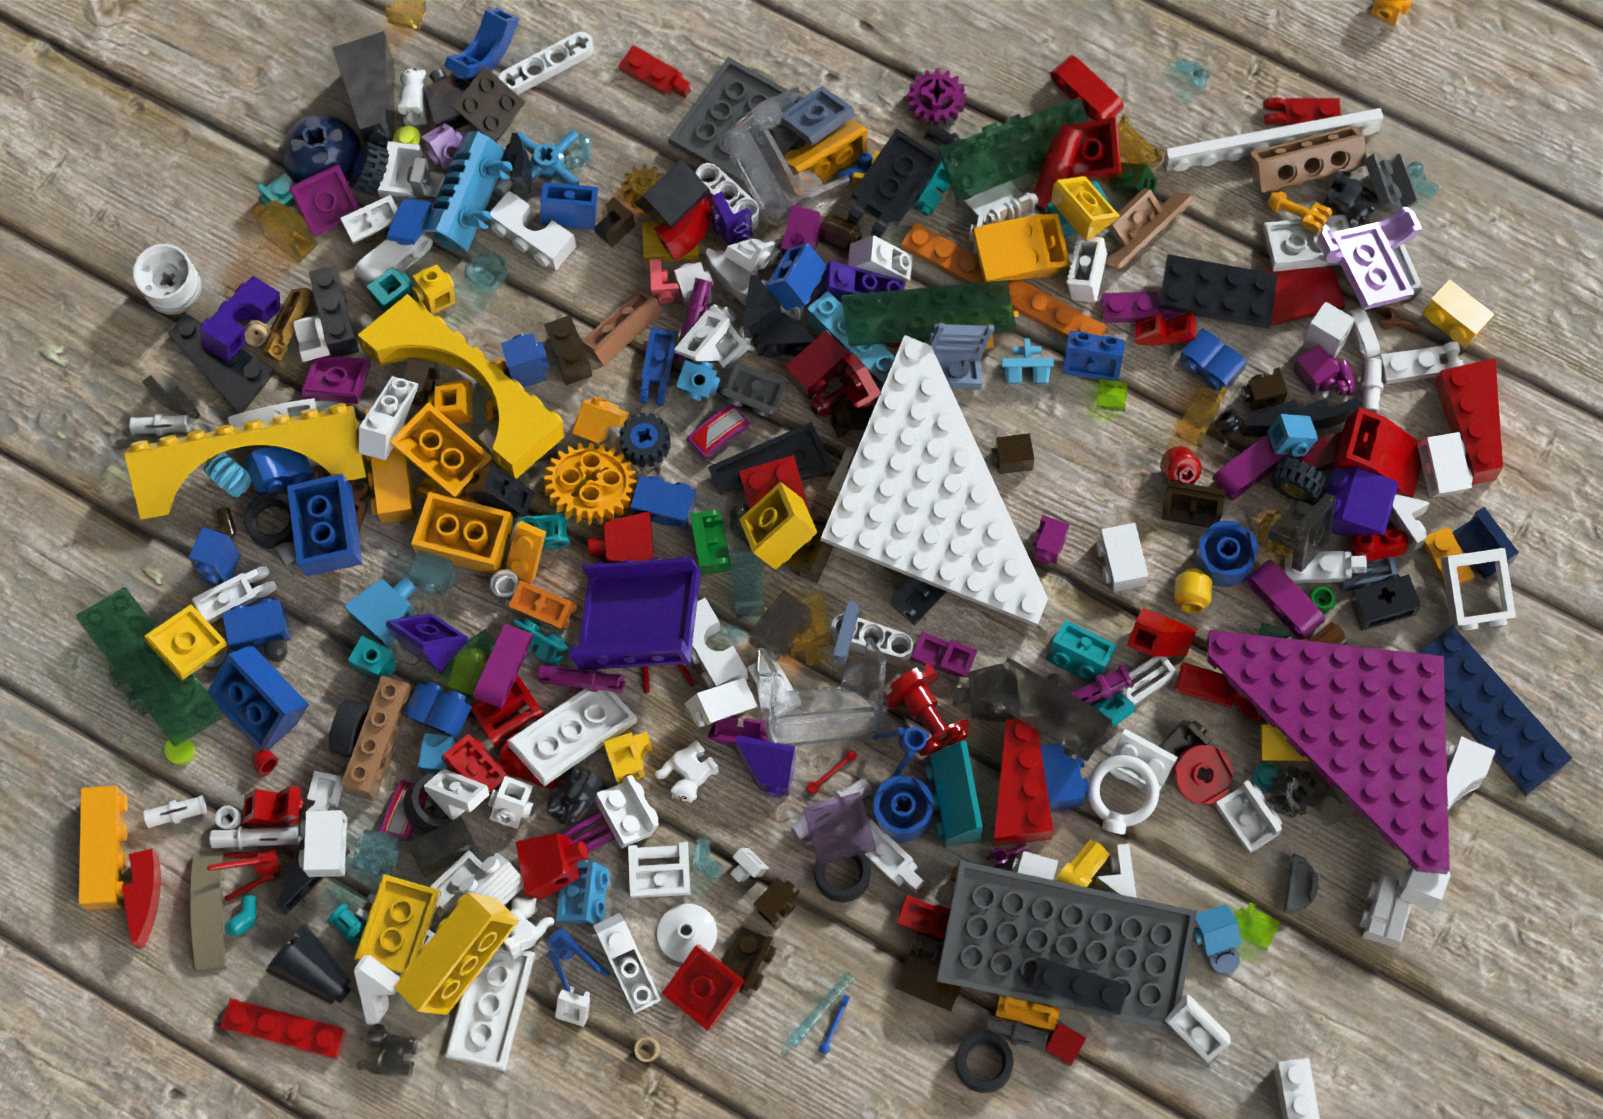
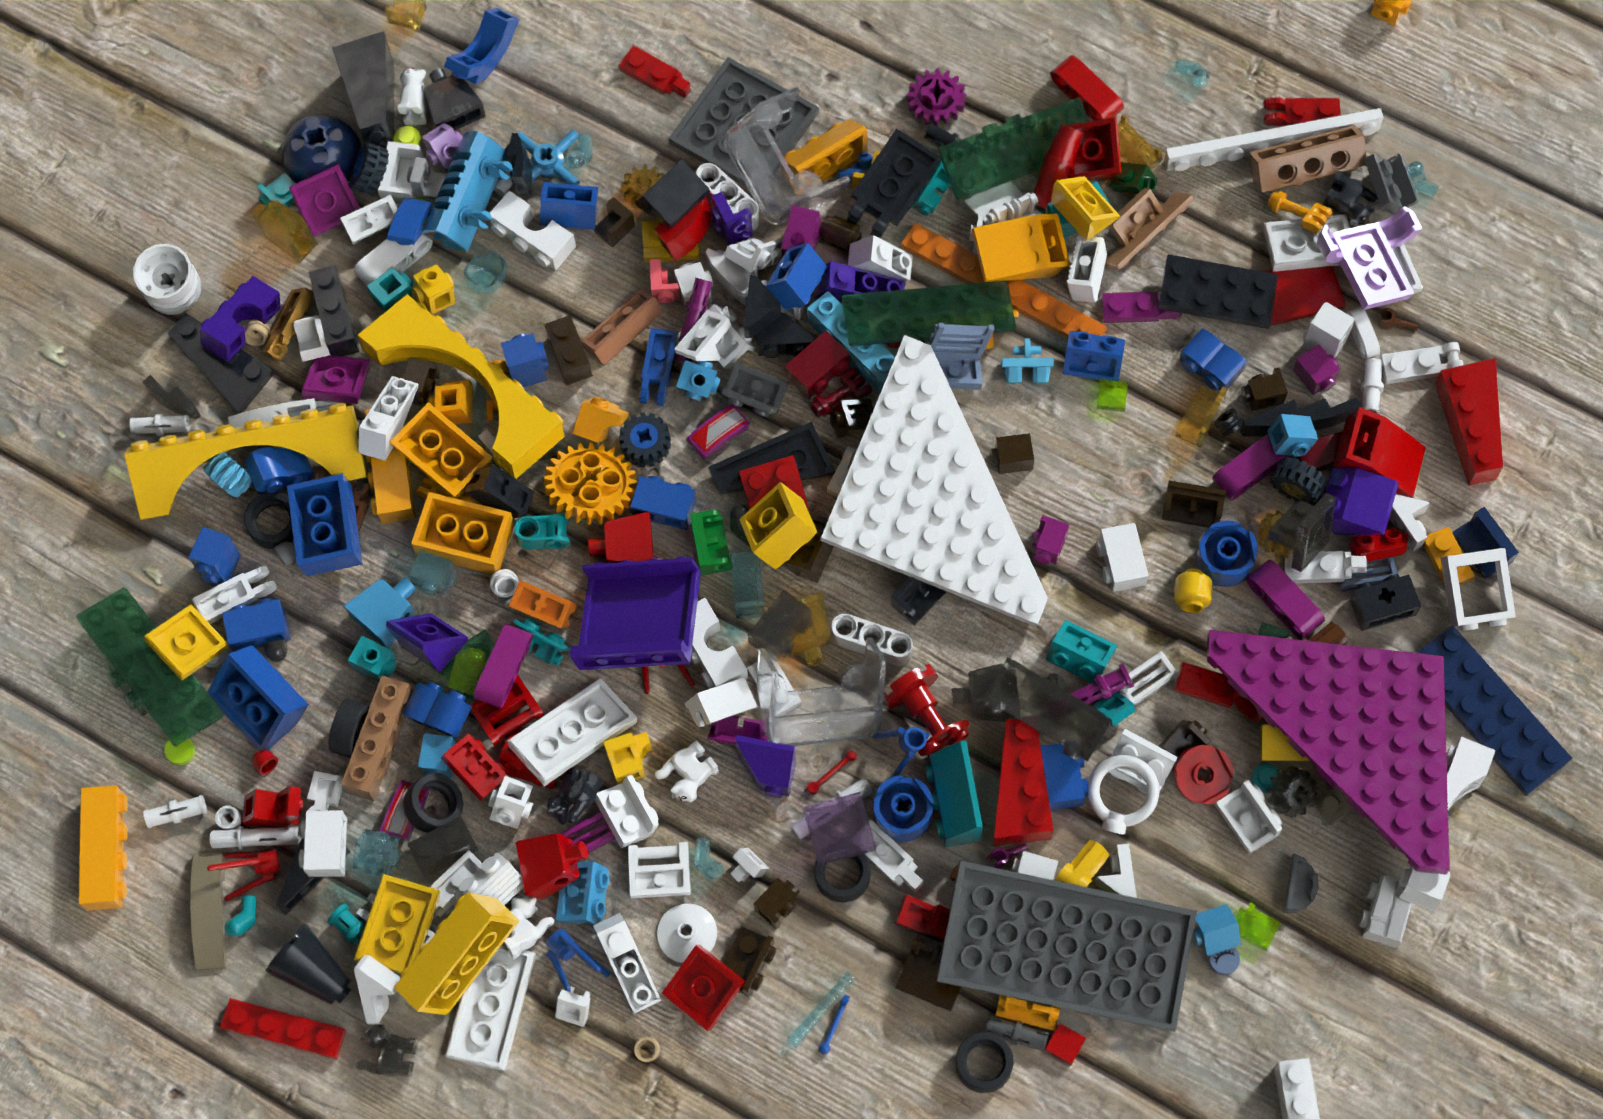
red slope [122,849,161,949] -> none
dark brown arm [214,507,236,539] -> none
white slope [424,768,490,820] -> none
dark brown hinge [452,66,526,141] -> none
white beam [498,32,594,95] -> none
light orange plate [506,521,546,583] -> none
magenta pin [538,665,625,693] -> none
sand blue plate [779,86,855,145] -> none
sand blue tile [833,600,859,666] -> none
red bracket [842,352,881,408] -> none
magenta slope [911,632,977,678] -> none
black arch [1026,957,1129,1016] -> none
red slope [1126,608,1197,657] -> none
red slope [1135,312,1196,346] -> none
red head [1160,446,1202,484] -> none
white slope [1165,994,1230,1063] -> none
green plate [1309,587,1336,615] -> none
magenta arm [1335,360,1355,396] -> none
white brick [1417,432,1473,499] -> none
brick [1421,280,1494,349] -> none

